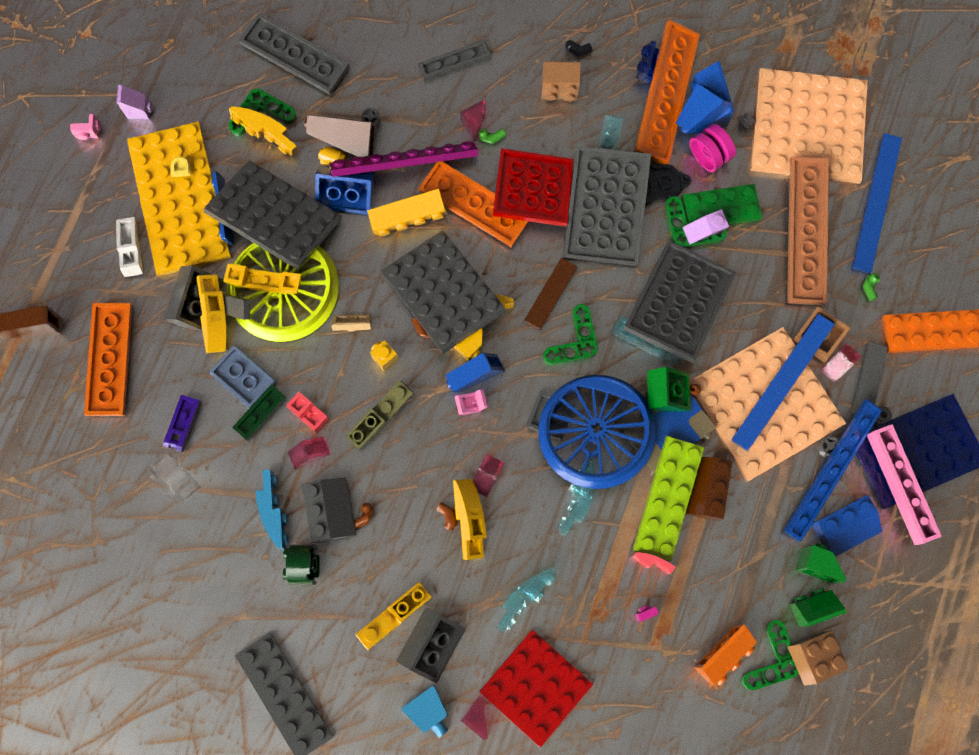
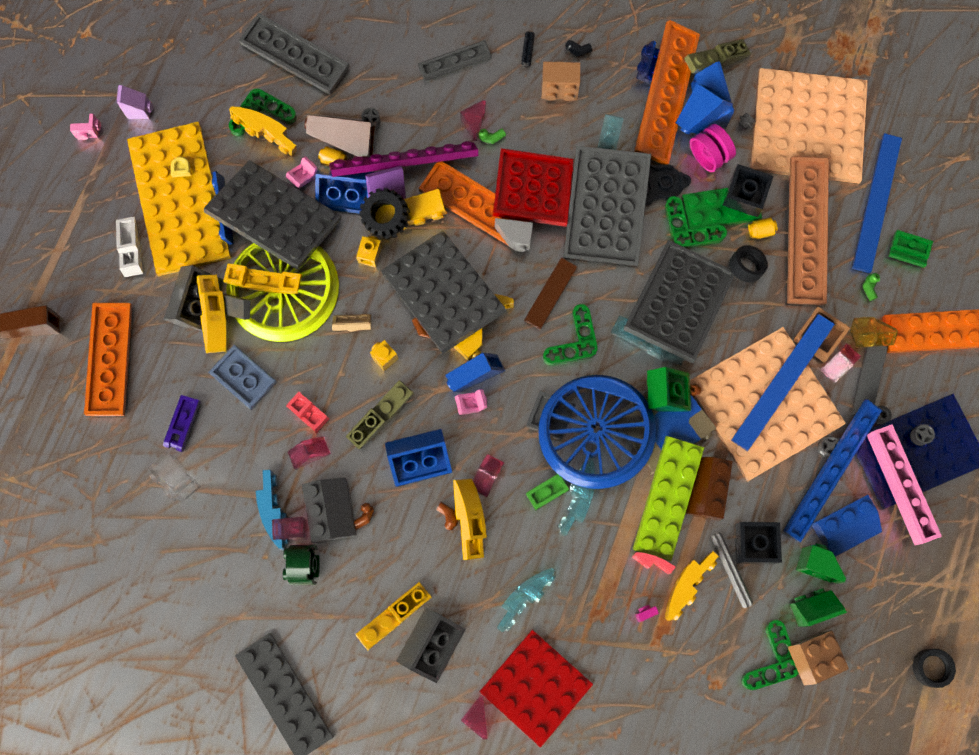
dark green plate [232,384,287,441] -> none
dark azure torso [401,685,448,738] -> none
lavender slope [682,209,729,245] -> none
orange slope [694,624,757,686] -> none
none -> clear pink slope [272,517,308,540]
none -> bright pink bracket [286,156,318,189]
none -> yellow brick [356,236,382,267]
none -> black tyre [359,188,410,240]
none -> medium lavender tile [366,166,406,199]
none -> blue slope [385,429,452,487]
none -> light grey slope [495,218,533,252]
none -> black axle [521,31,535,66]
none -> bright green plate [526,474,569,511]
none -> yellow slope [665,551,719,621]
none -> olive slope [684,39,751,74]
none -> light grey axle [711,532,753,608]
none -> black brick [722,164,774,217]
none -> black tyre [729,245,768,283]
none -> black brick [735,522,782,564]
none -> yellow brick [748,217,778,239]
none -> clear yellow slope [850,317,898,348]
none -> green plate [888,230,933,268]
none -> dark grey wheel [910,424,935,446]
none -> black tyre [912,649,956,688]

